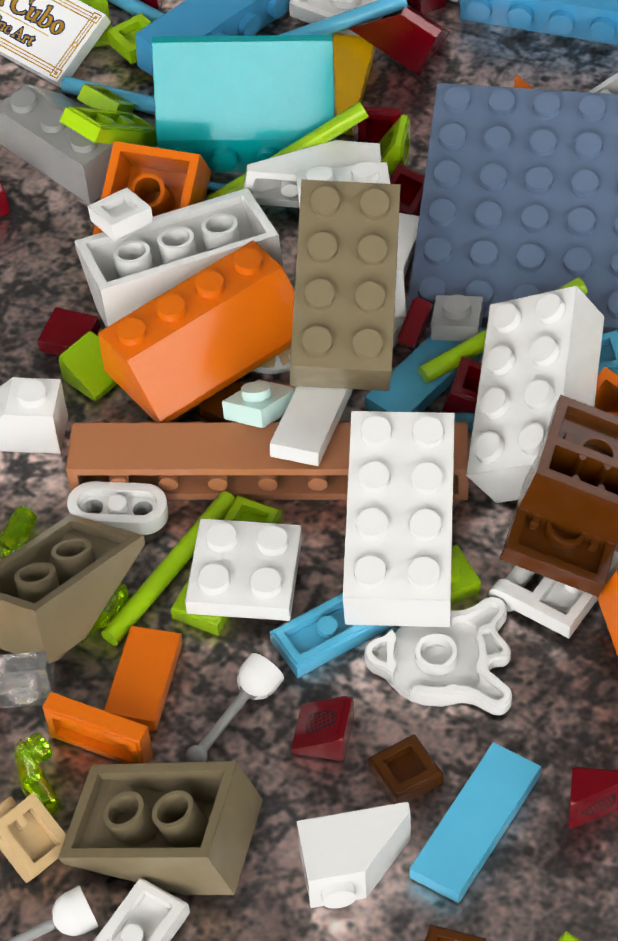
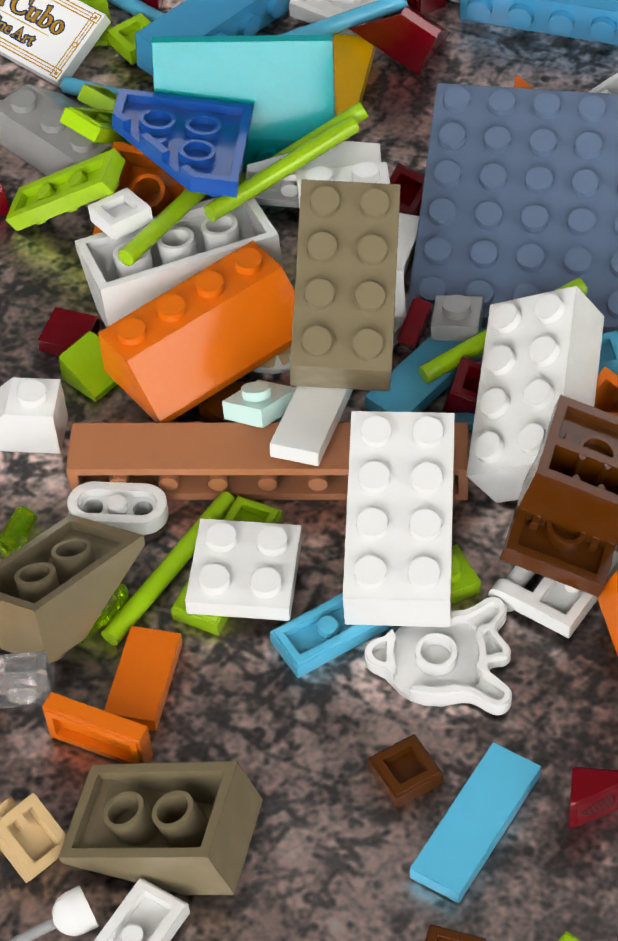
clear neon green arm [13,733,61,815] -> none
hinge [186,653,284,762] -> none
dark red slope [291,696,354,762] -> none
white slope [297,802,411,909] -> none
dark red slope [358,106,403,143] -> none
lime slope [379,115,411,177] -> none
none -> lime plate [5,148,126,231]
none -> blue plate [112,88,254,198]
none -> lime bar [118,189,207,266]
none -> lime bar [204,116,359,222]

